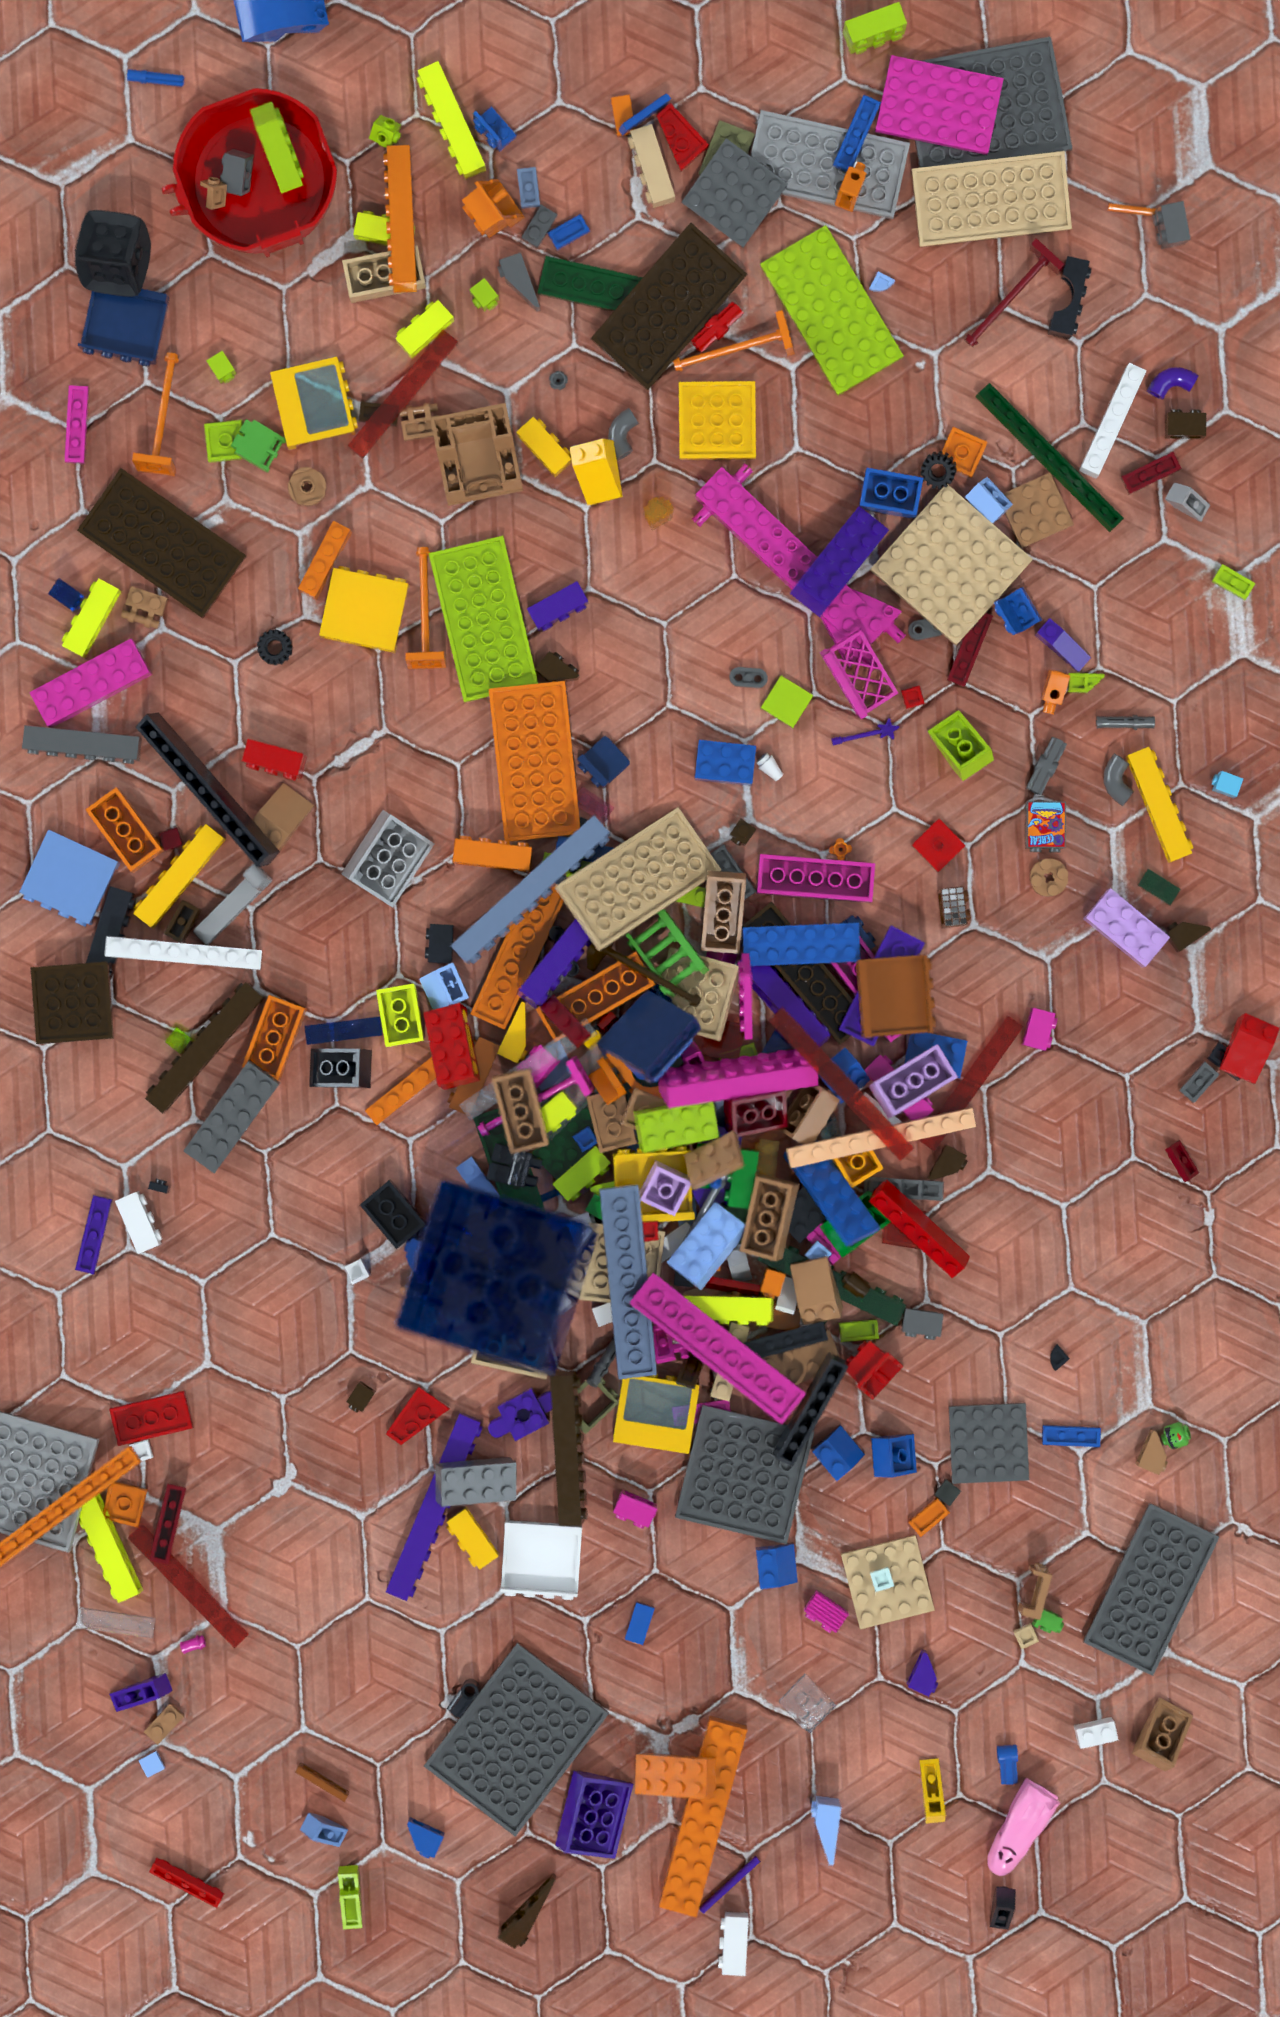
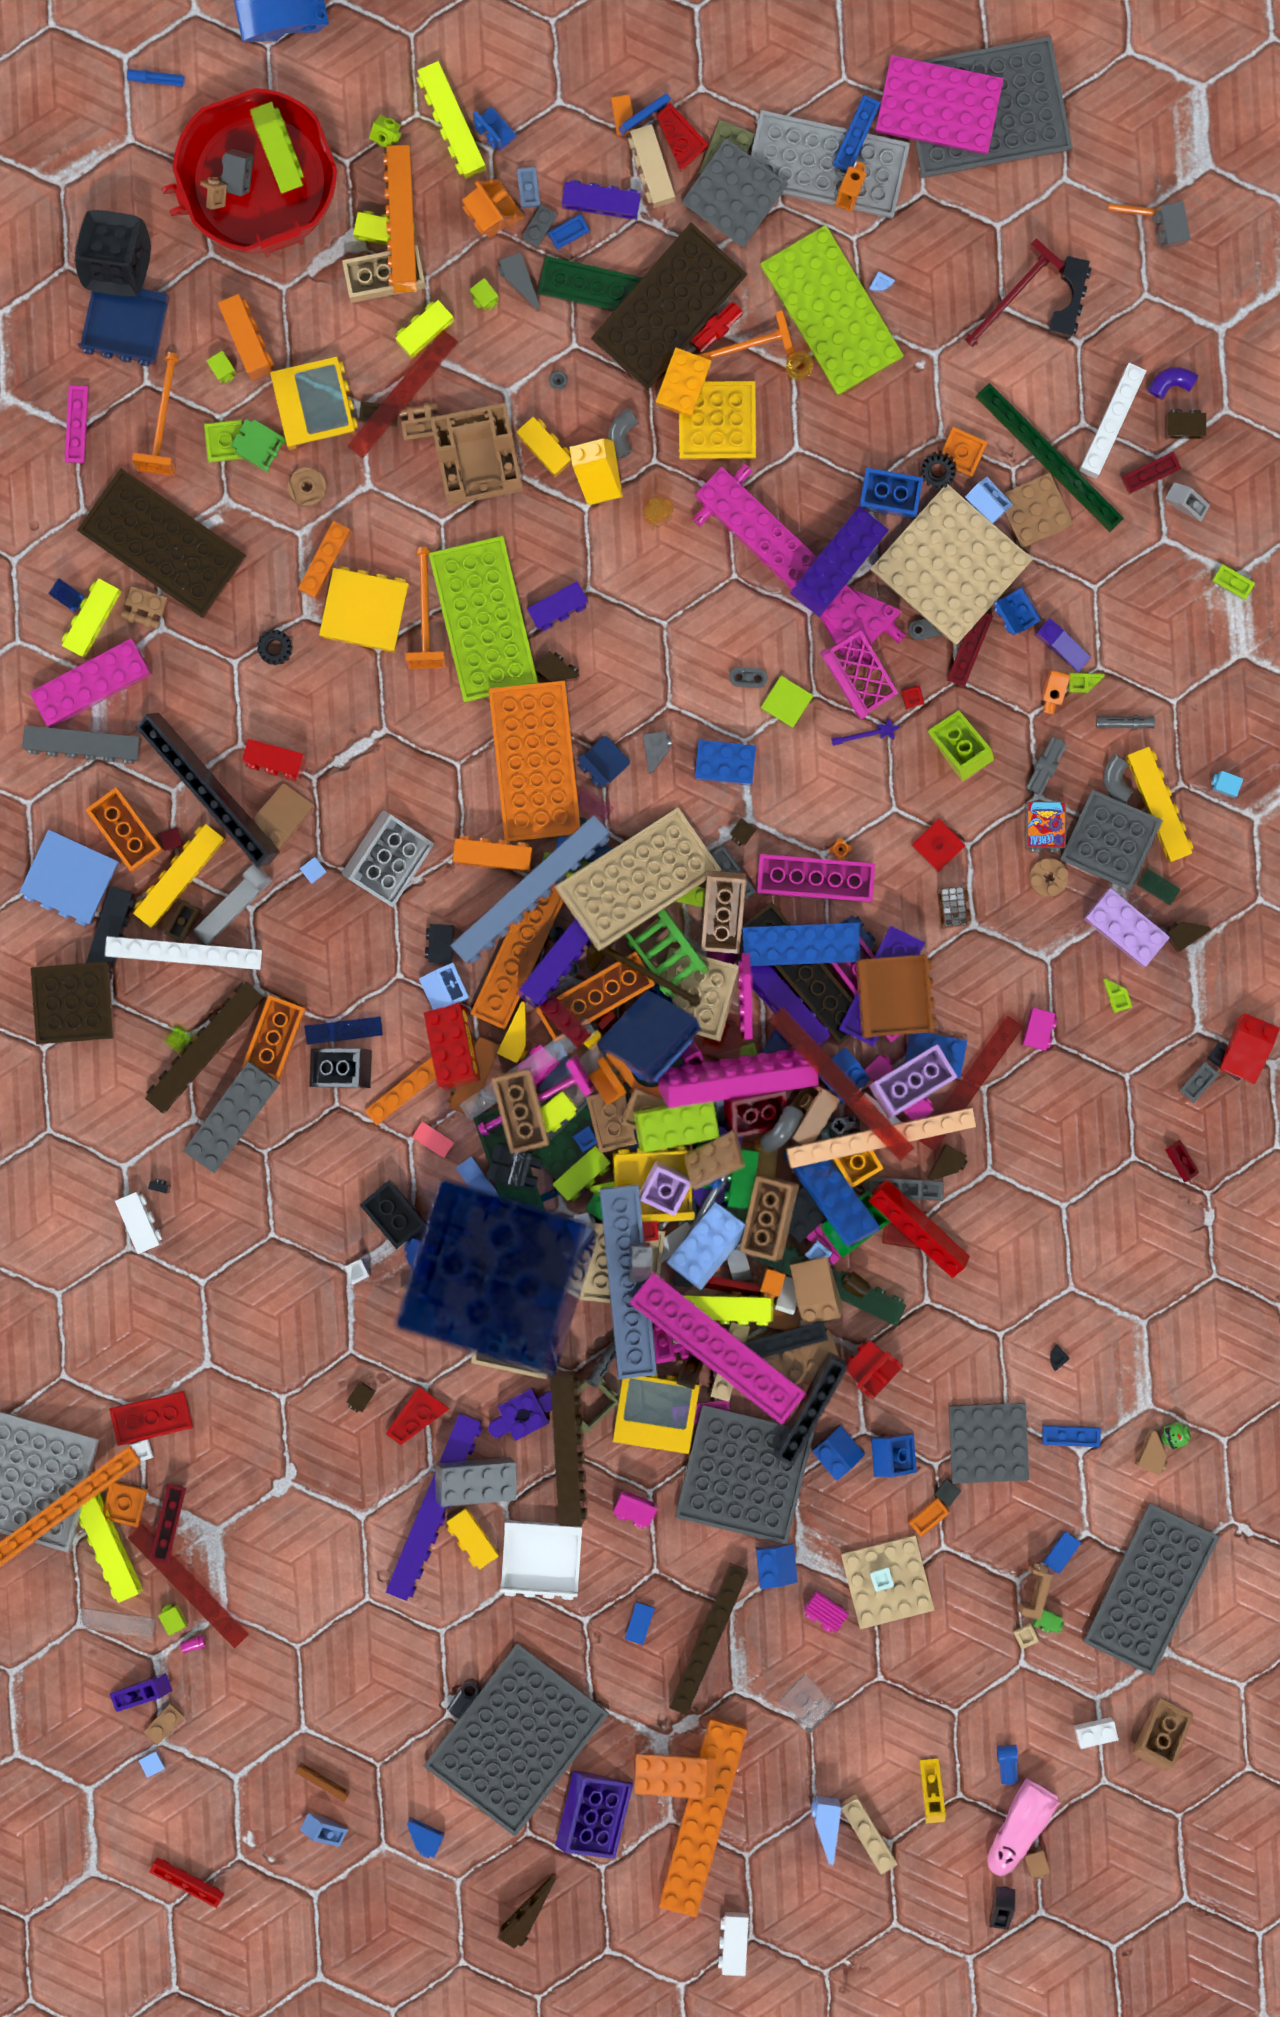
dark purple tile [75,1195,113,1274] -> none
lime slope [338,1865,363,1929] -> none
neon yellow brick [376,984,425,1047] -> none
white panel [592,1303,612,1327] -> none
dark purple bar [699,1856,761,1914] -> none
white cone [756,753,784,782] -> none
lime tile [839,1319,879,1342] -> none
lime brick [843,2,907,54] -> none
dark grey brick [901,1308,944,1340] -> none
dark purple slope [907,1649,938,1697] -> none
tan plate [911,151,1072,247] -> none
none -> lime brick [158,1604,188,1636]
none -> orange brick [218,294,274,381]
none -> light blue tile [300,857,327,884]
none -> coral tile [412,1121,454,1158]
none -> dark purple brick [562,180,641,220]
none -> flat silver slope [629,1243,652,1282]
none -> flat silver slope [643,731,672,774]
none -> light orange brick [655,347,712,418]
none -> dark brown brick [669,1563,748,1716]
none -> dark grey cylinder [760,1106,802,1152]
none -> clear yellow wheel [786,351,813,381]
none -> black piece [832,1115,860,1135]
none -> tan brick [840,1794,897,1875]
none -> medium nougat brick [1024,1846,1050,1879]
none -> blue tile [1043,1531,1081,1574]
none -> dark grey plate [1060,790,1163,891]
none -> lime tile [1103,978,1132,1013]

